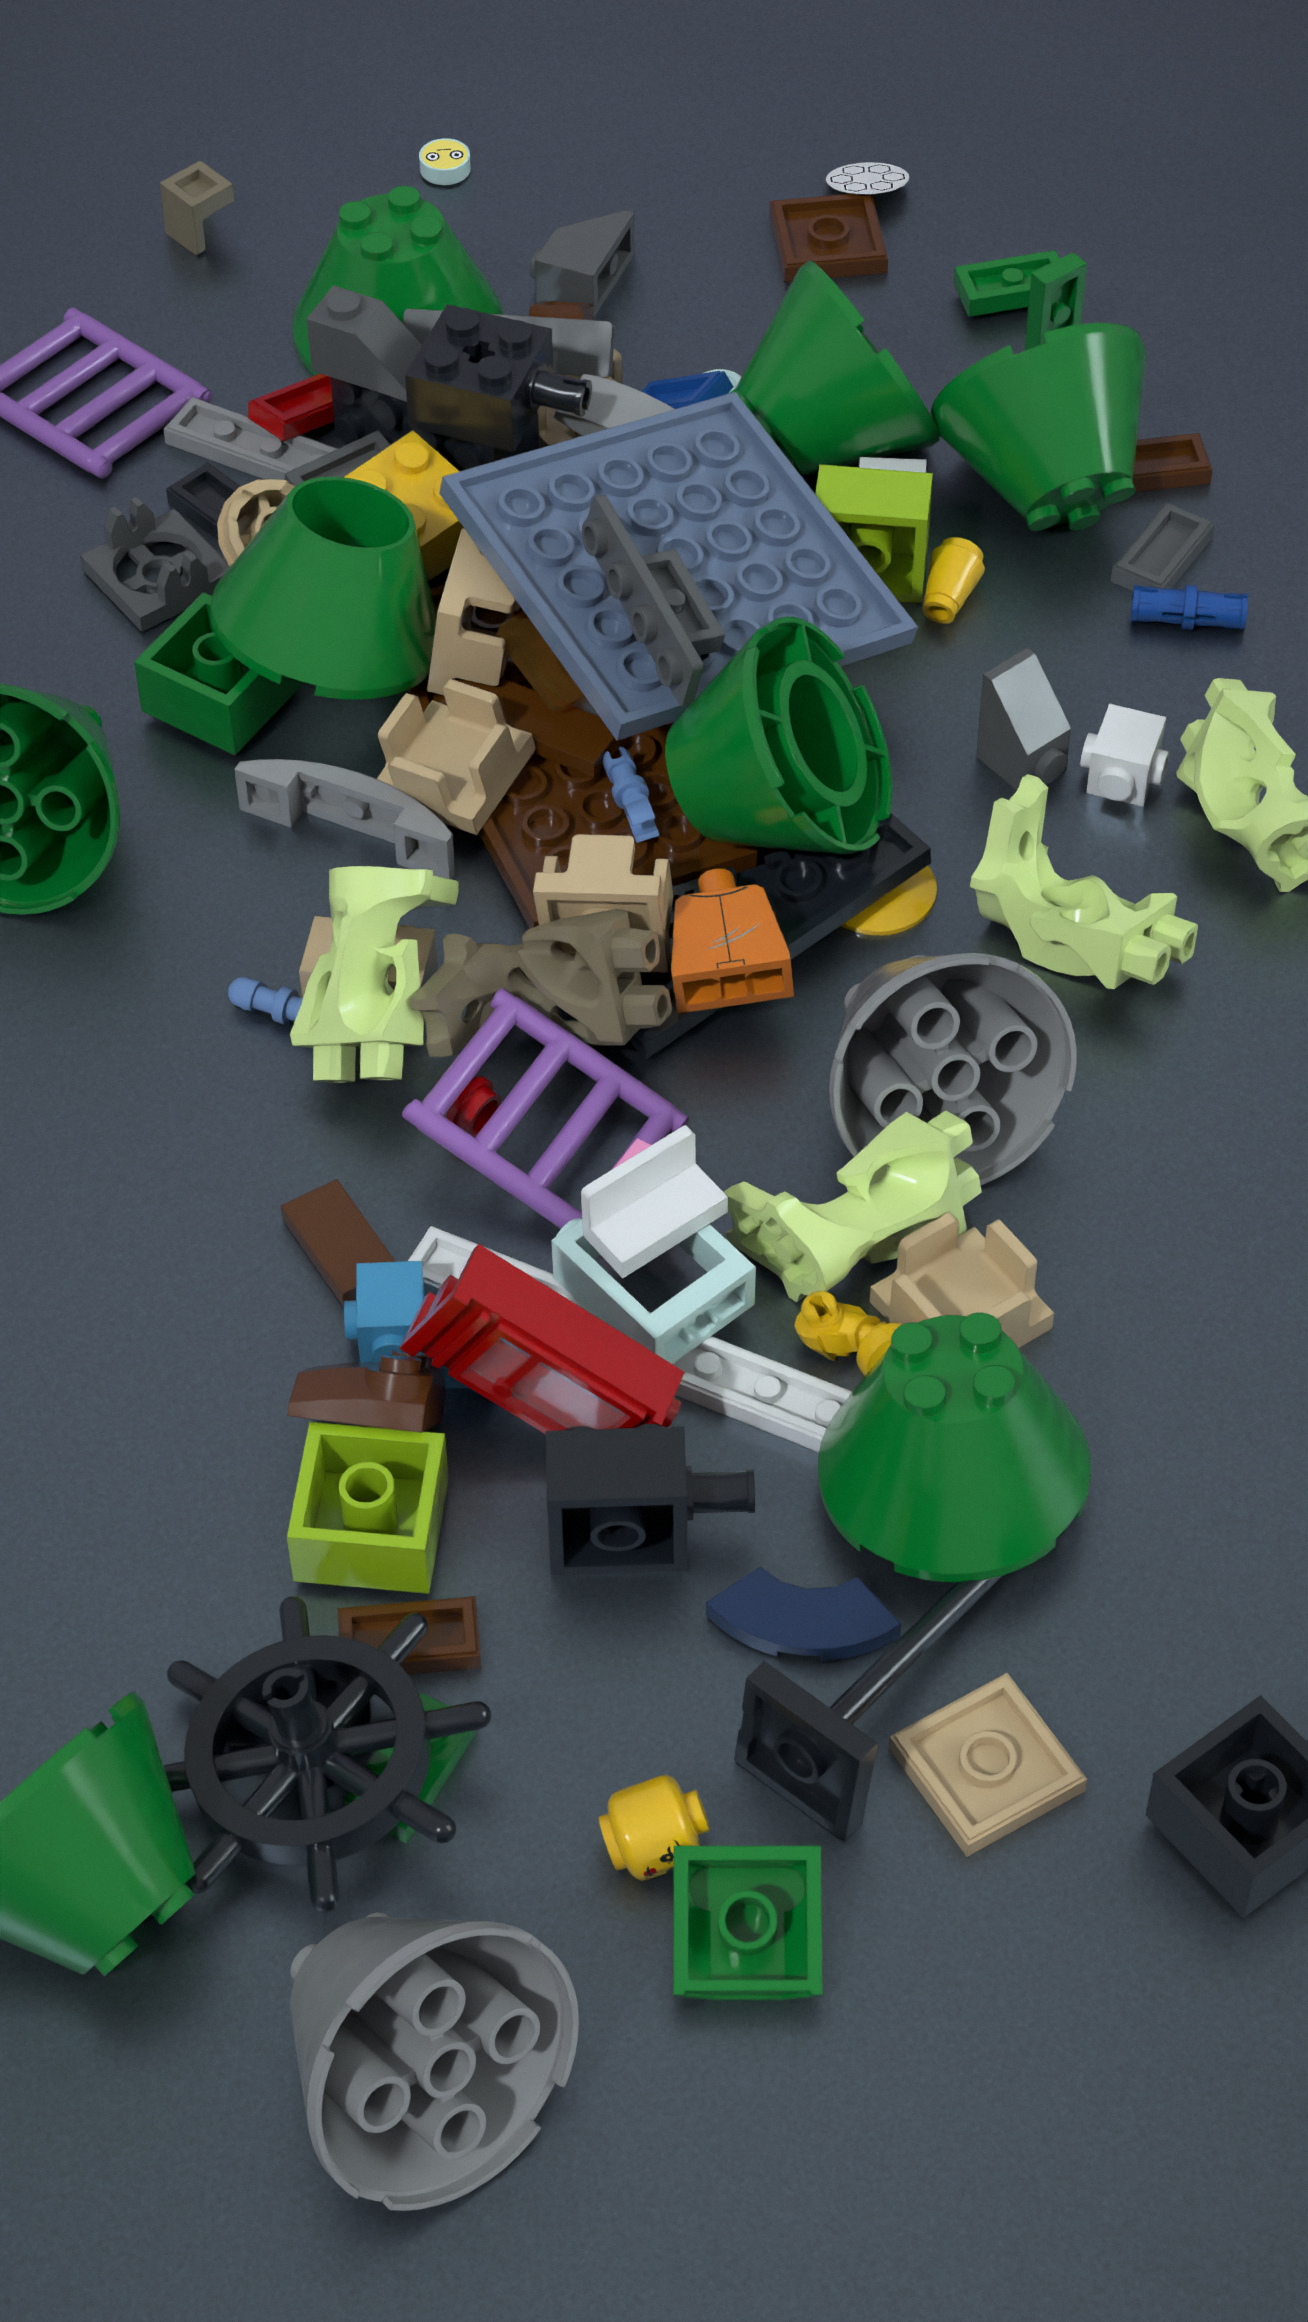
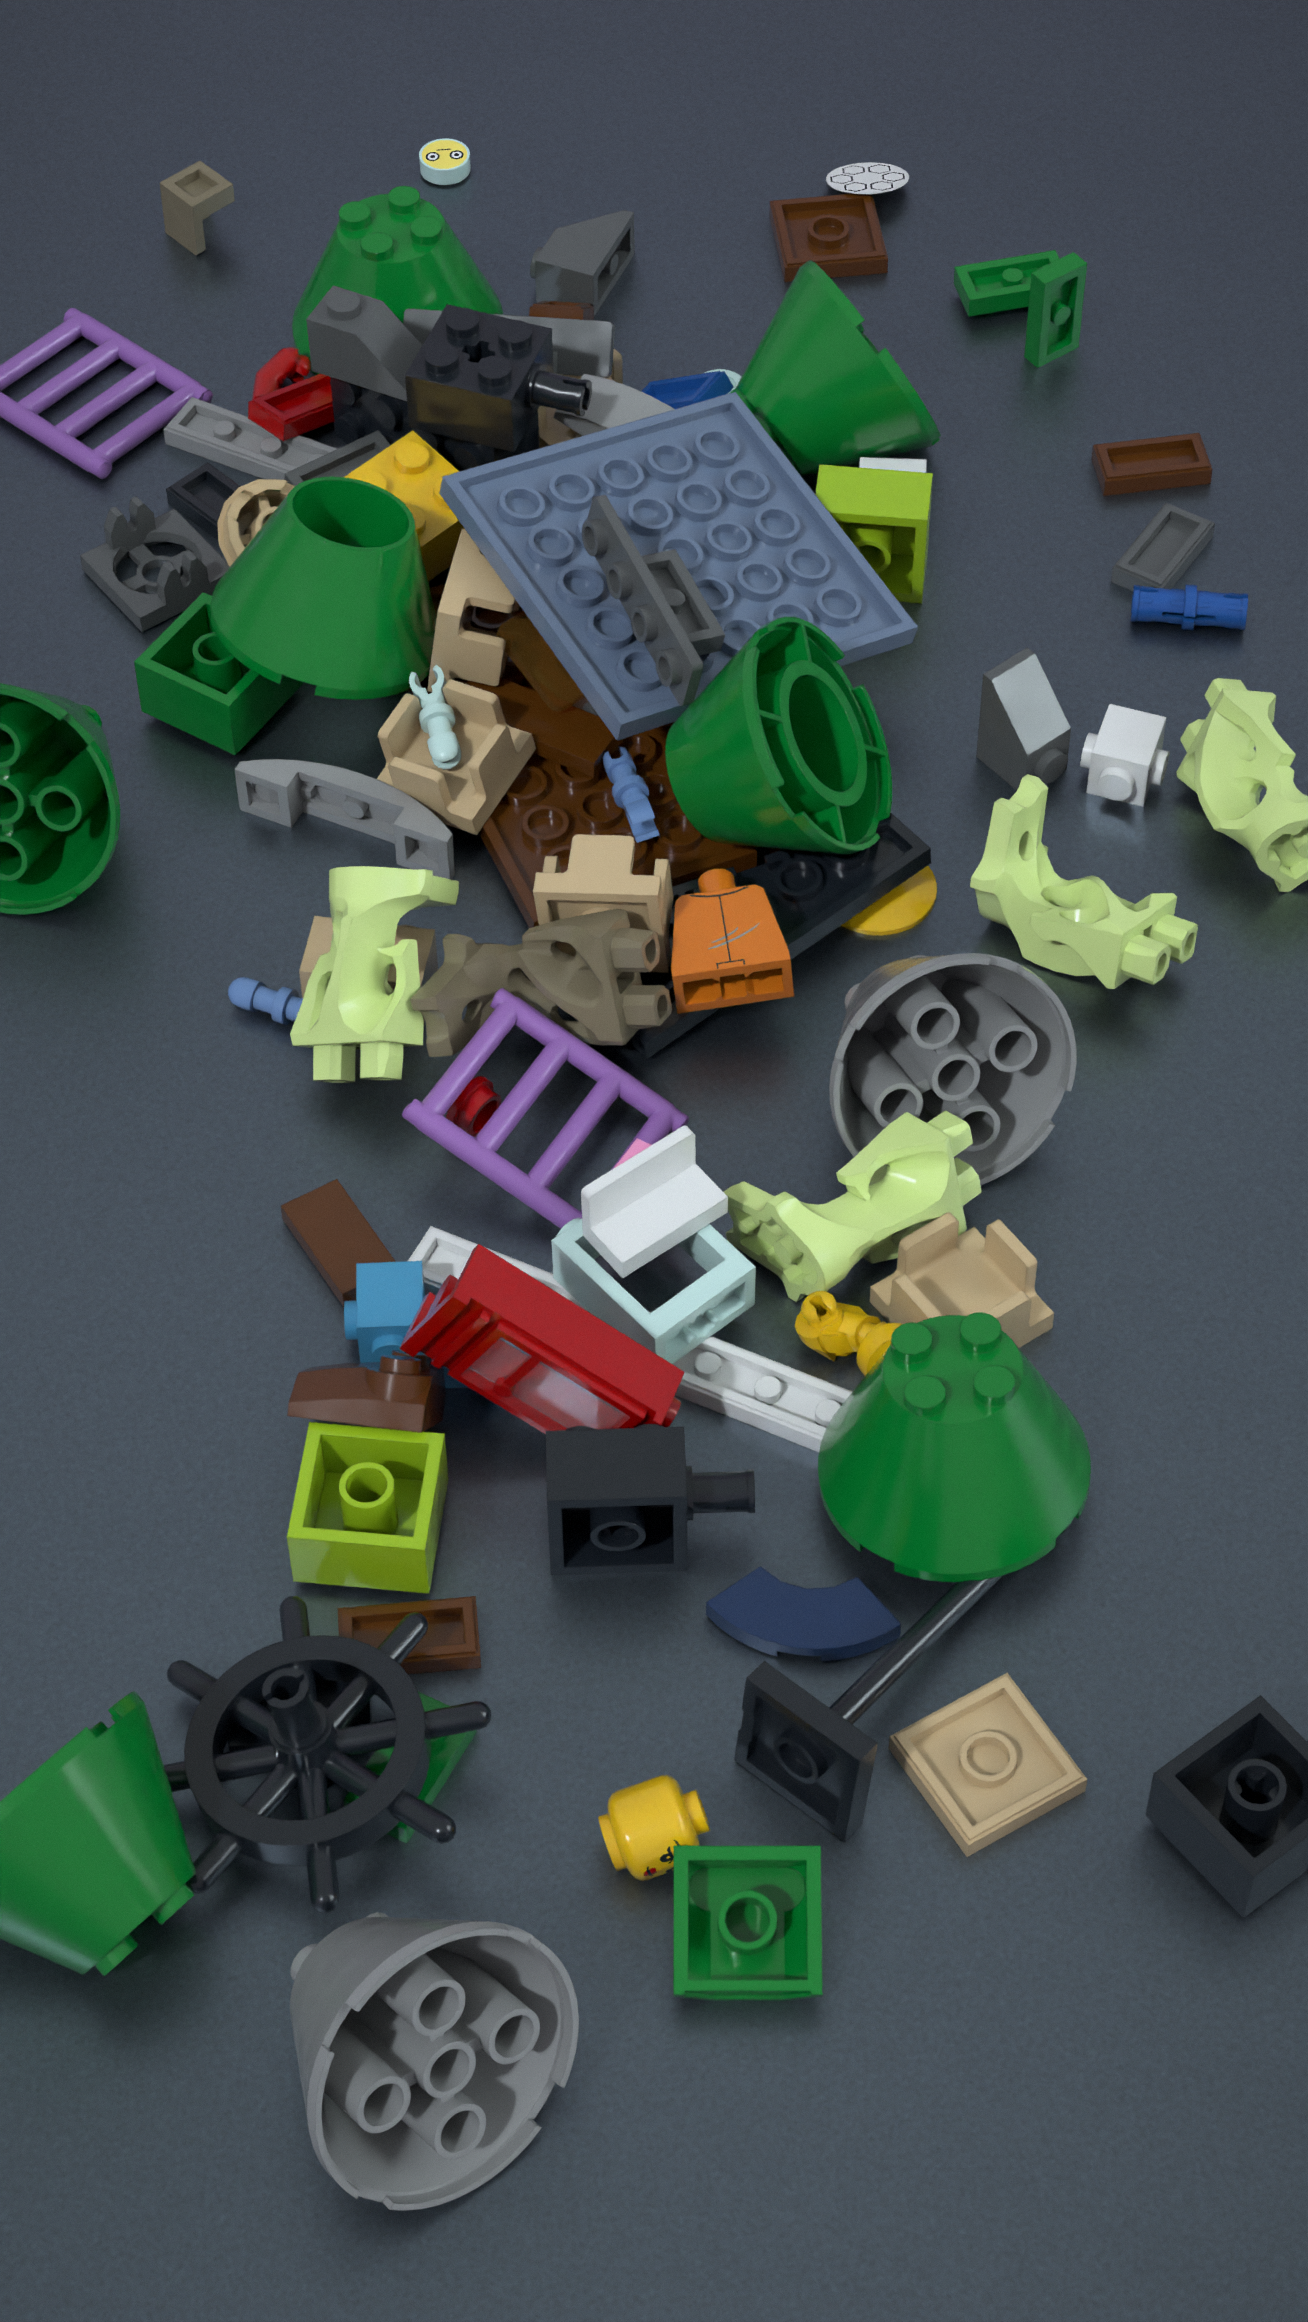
yellow cone [922,537,985,624] -> none
green cone [931,323,1146,531] -> none
none -> red arm [252,347,311,400]
none -> light aqua piece [409,665,461,770]

